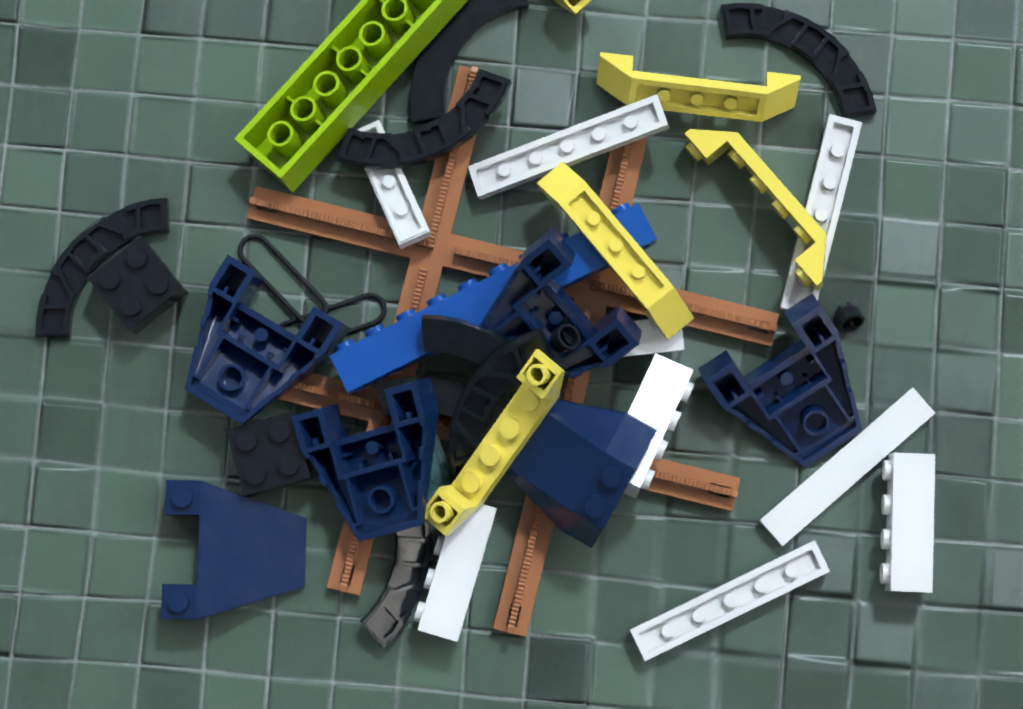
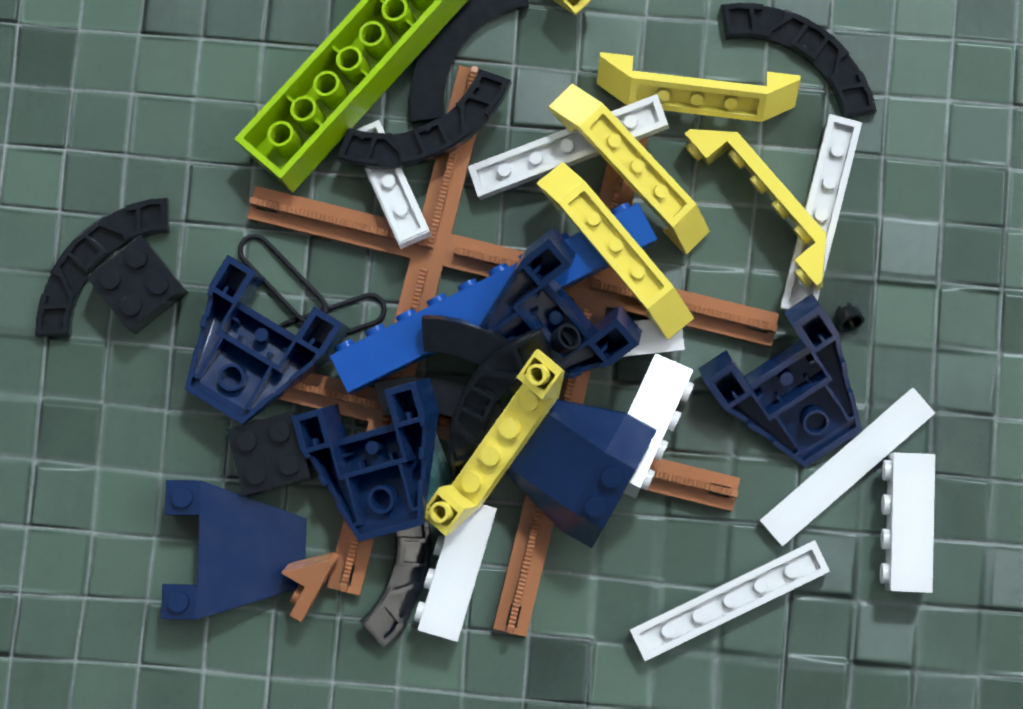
none -> nougat slope [281,552,340,622]
none -> light yellow slope [547,84,710,255]

